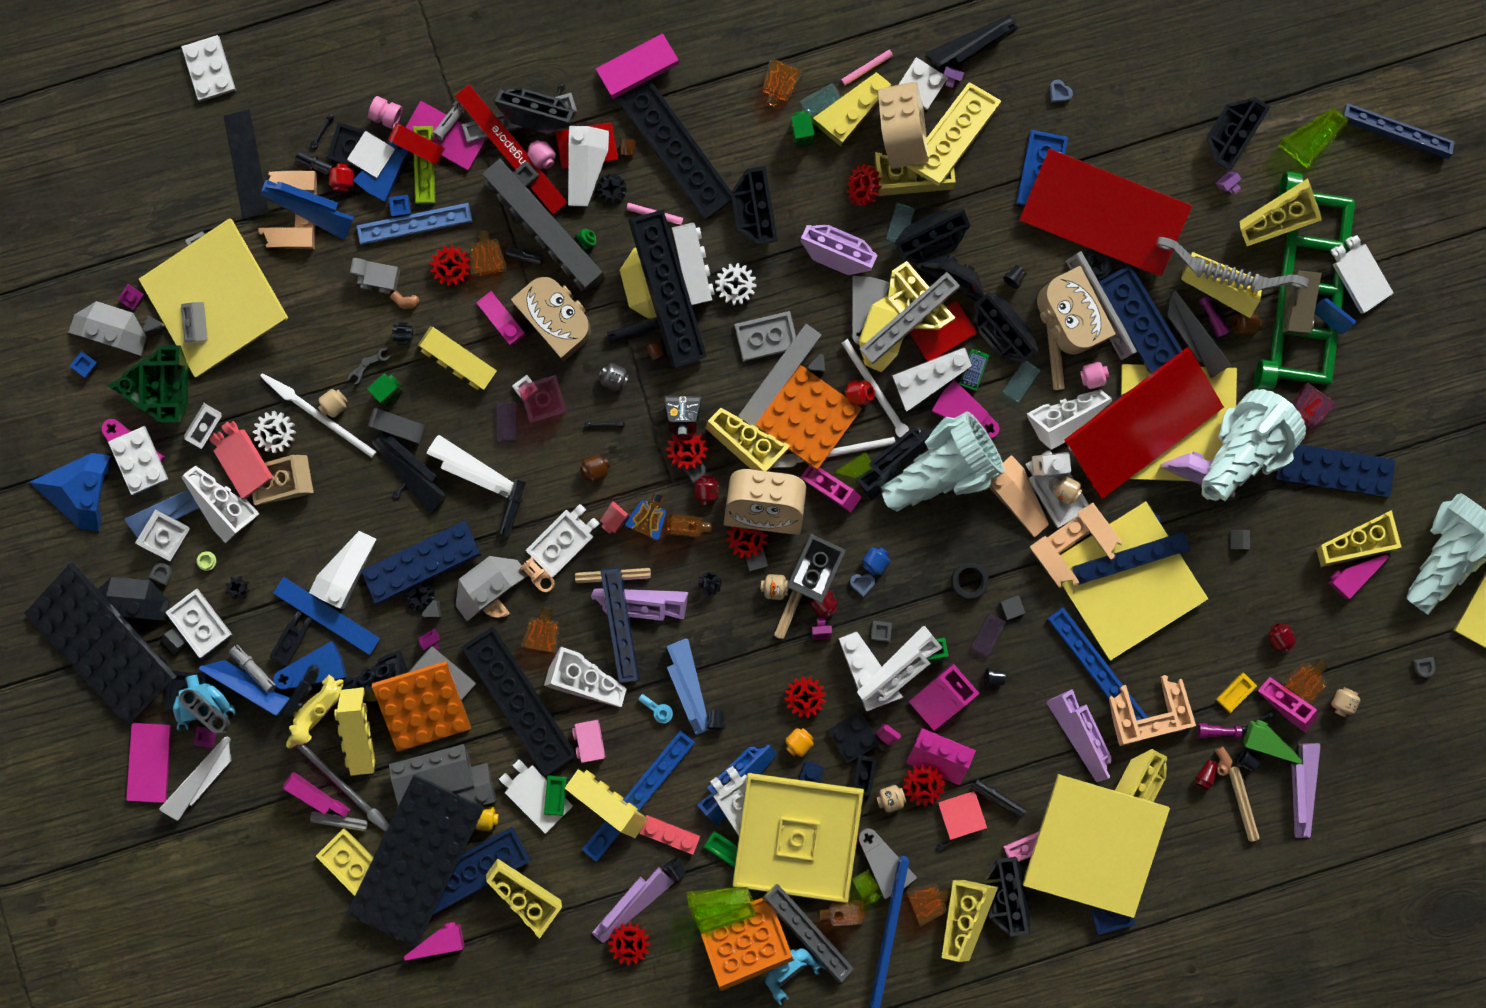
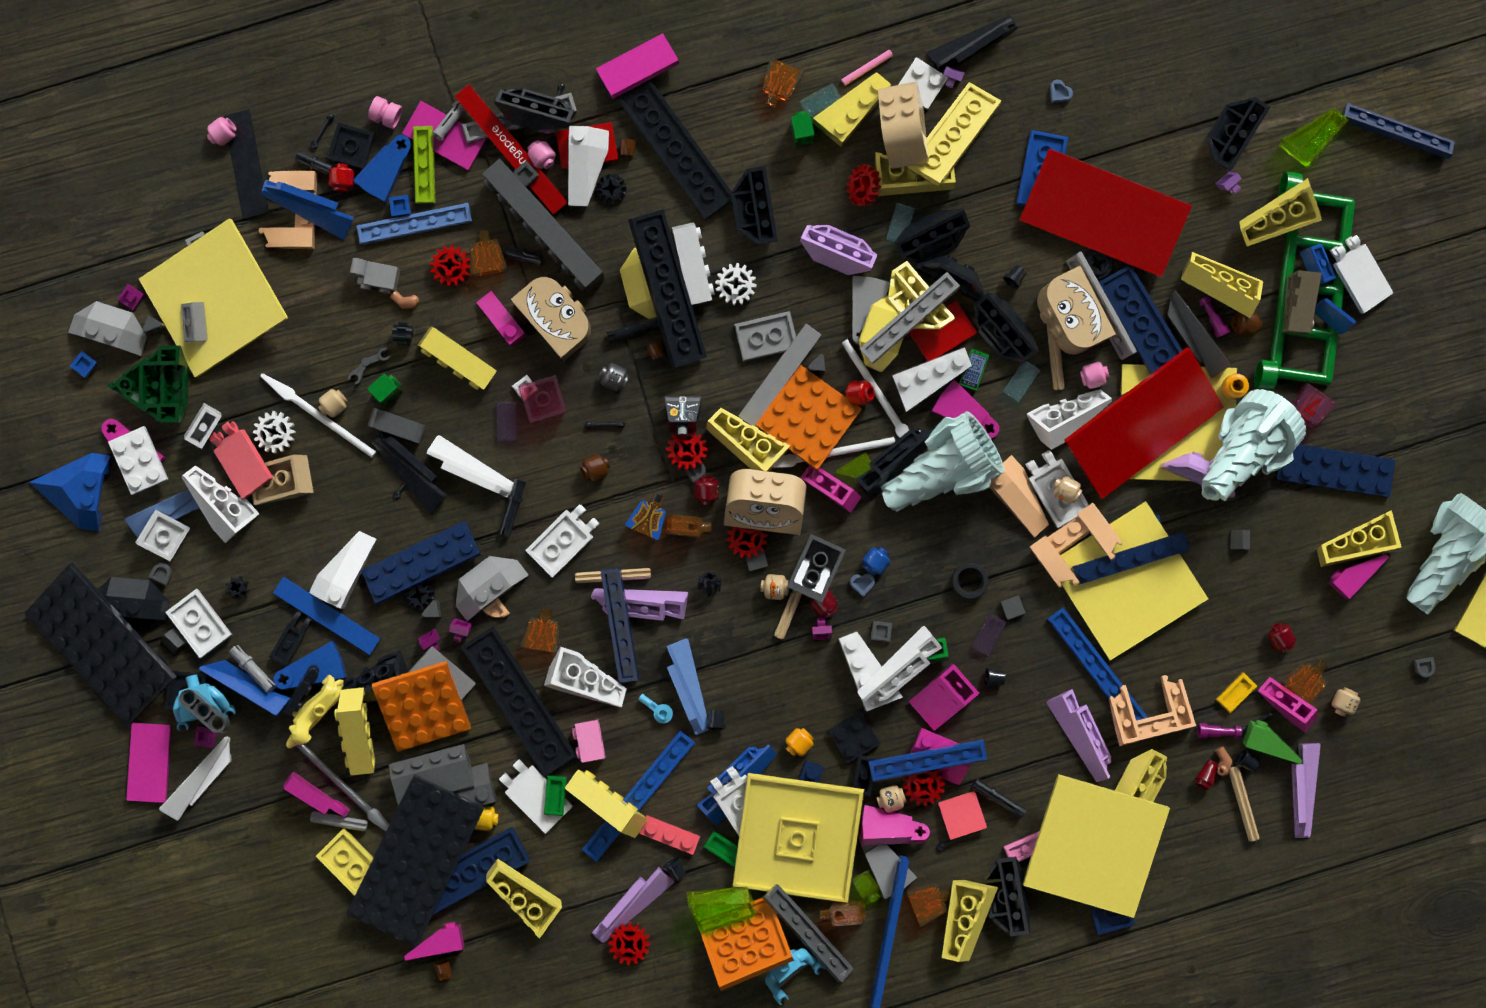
white plate [181,35,236,102] -> none
yellowish green plate [197,551,217,571] -> none
white sticker [348,131,395,177] -> none
red beam [388,123,445,165] -> none
light nougat connector [520,557,555,592] -> none
green plate [575,229,596,252] -> none
coral slope [600,501,630,534] -> none
bright pink bar [626,203,683,225] -> none
red gear [784,676,826,718] -> none
dark pink slope [875,723,901,745] -> none
white torso [1032,452,1071,475] -> none
light grey piece [1156,237,1310,293] -> none
none -> bright pink head [207,117,236,146]
none -> reddish brown hose [434,961,452,981]
none -> magenta tile [449,618,473,643]
none -> dark pink piece [860,805,930,846]
none -> blue tile [869,740,987,782]
none -> light orange head [1222,374,1249,399]
none -> blue slope [1300,243,1336,285]

